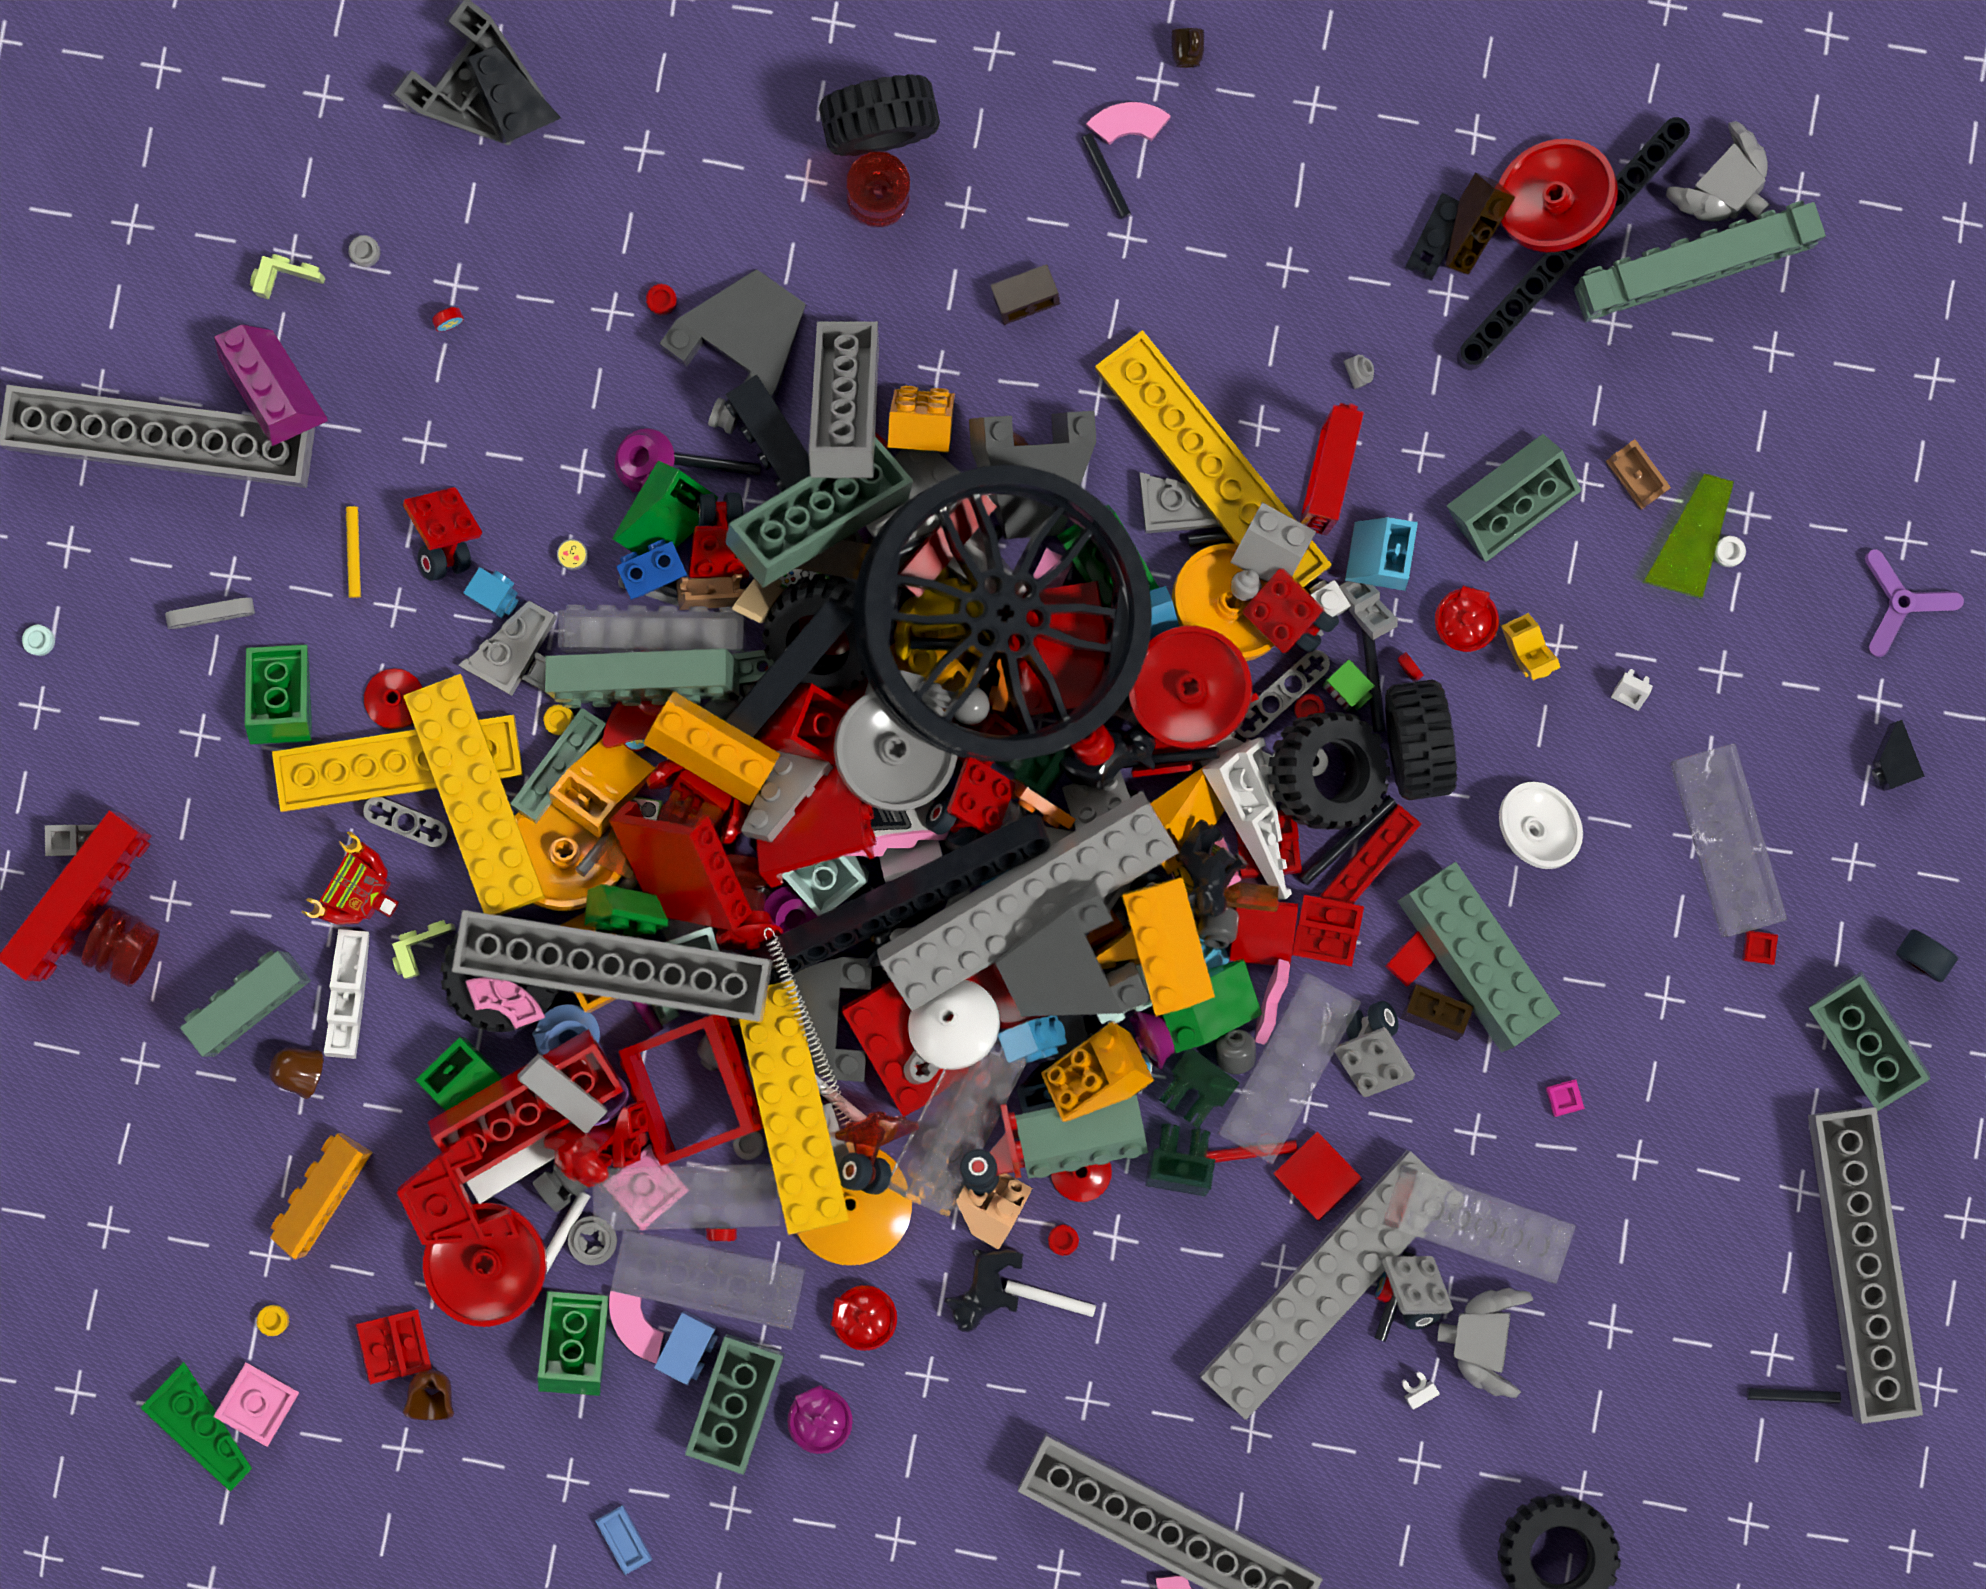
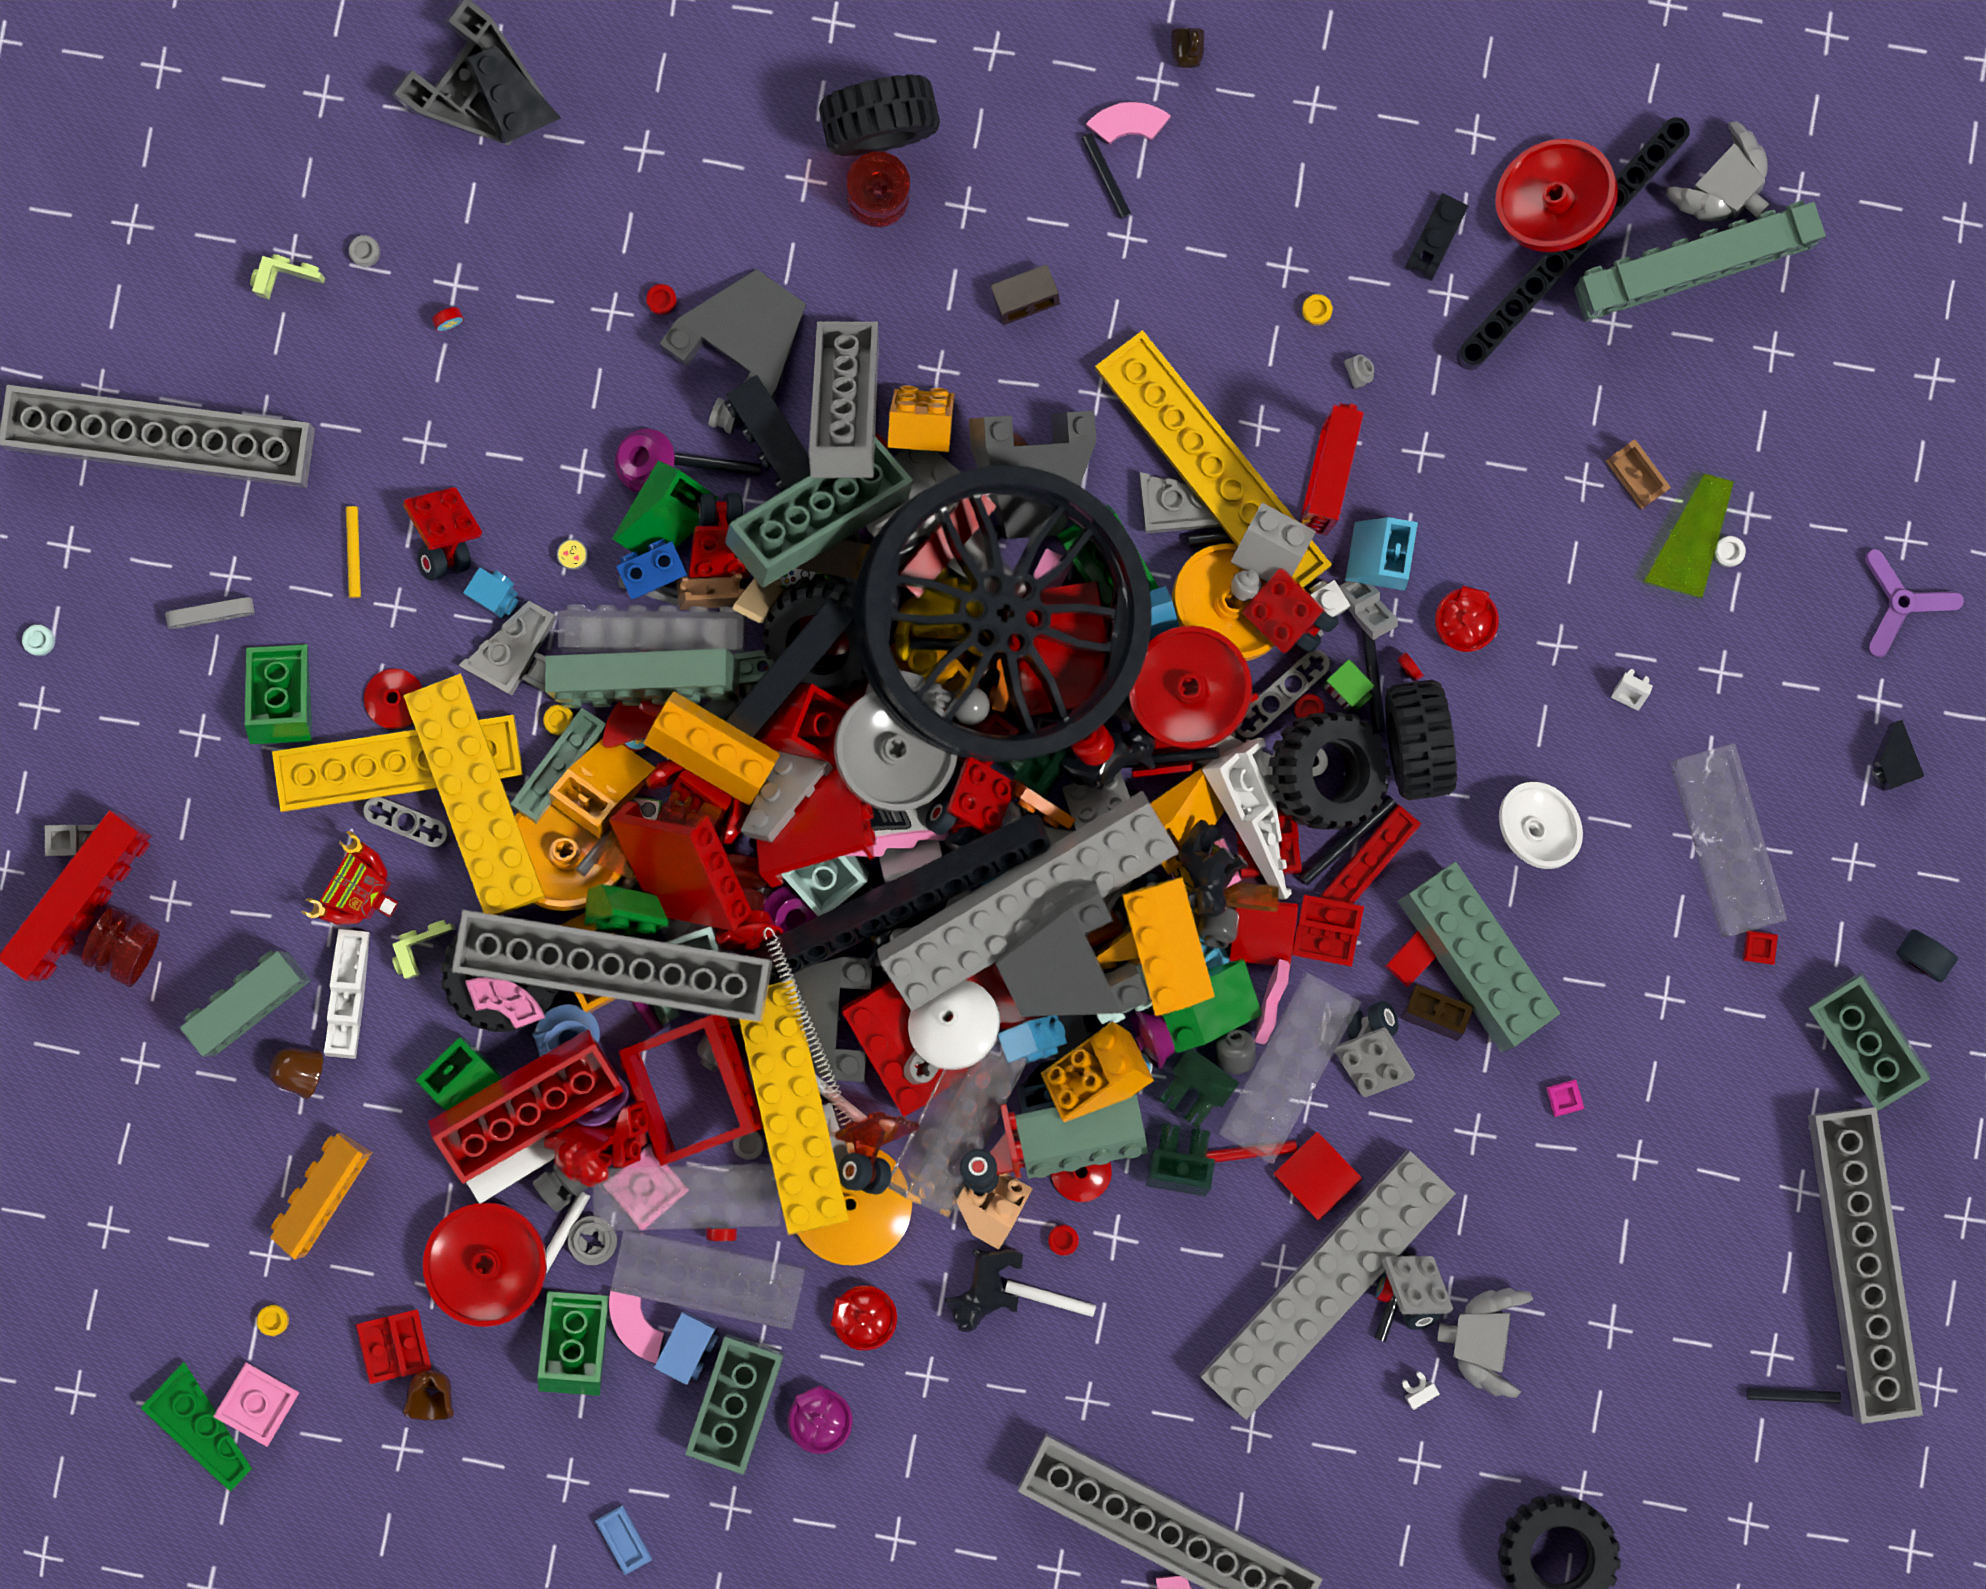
magenta slope [214,325,328,446] -> none
red wing [397,1130,520,1245] -> none
light grey tile [517,1053,607,1134] -> none
clear brick [1382,1165,1576,1284] -> none
dark brown slope [1446,172,1515,275] -> none
sand green slope [1446,434,1582,562] -> none
yellow brick [1501,613,1561,681] -> none
none -> yellow tile [1302,294,1333,326]

